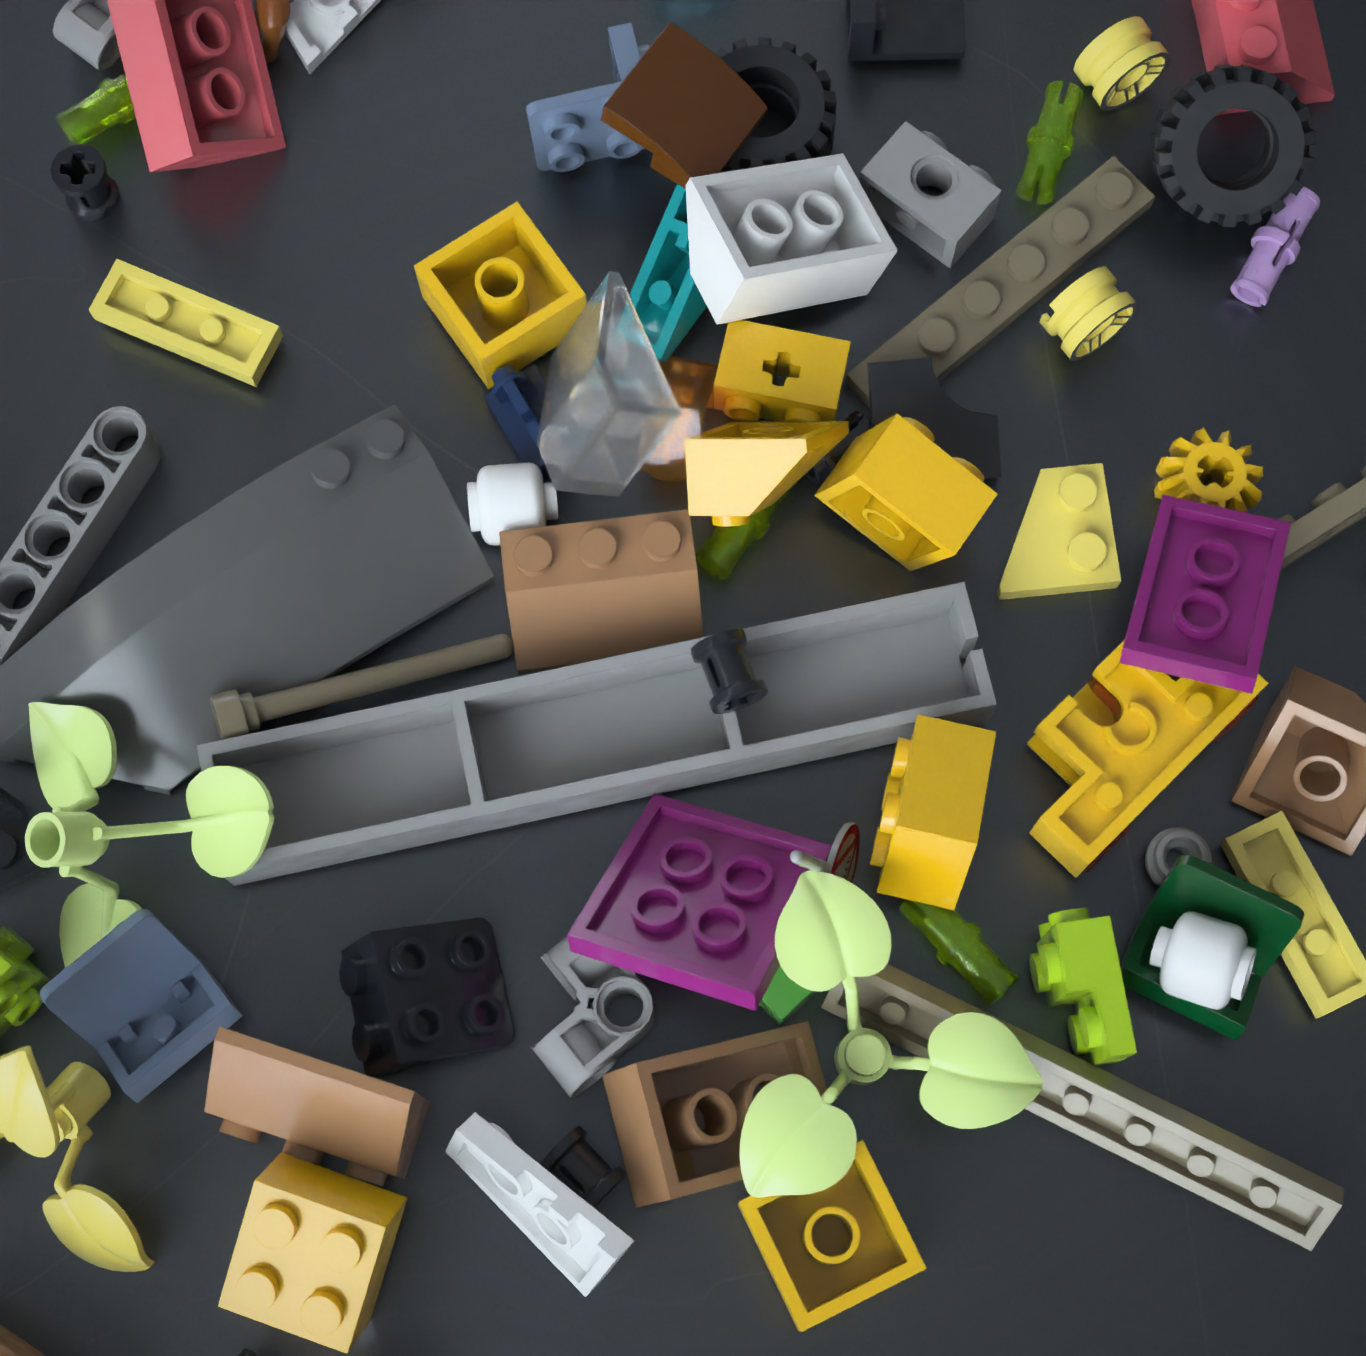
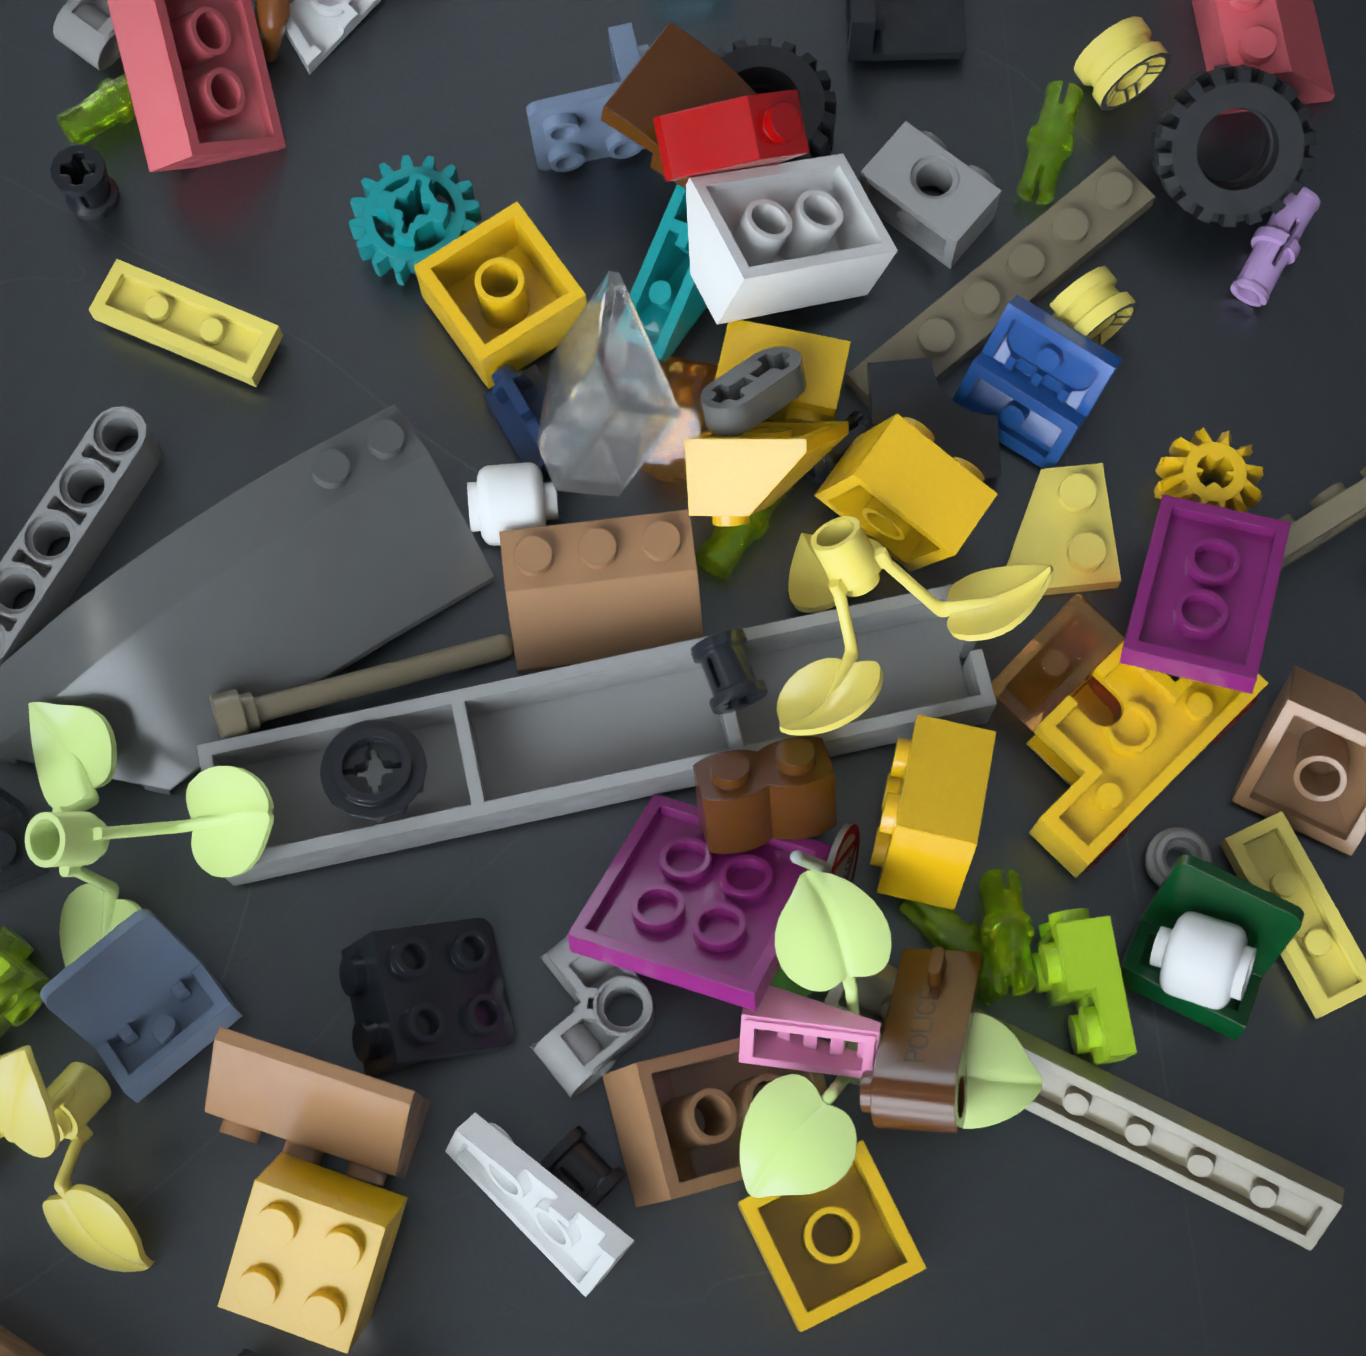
none -> black gear [320,719,428,824]
none -> teal gear [349,155,482,285]
none -> red slope [653,89,810,182]
none -> reddish brown brick [693,736,837,854]
none -> dark grey beam [700,347,807,436]
none -> bright pink slope [739,985,881,1078]
none -> light yellow plant [776,516,1054,736]
none -> reddish brown door [860,946,984,1133]
none -> blue slope [952,294,1123,469]
none -> clear neon green pin [979,868,1037,996]
none -> clear orange slope [991,593,1126,732]

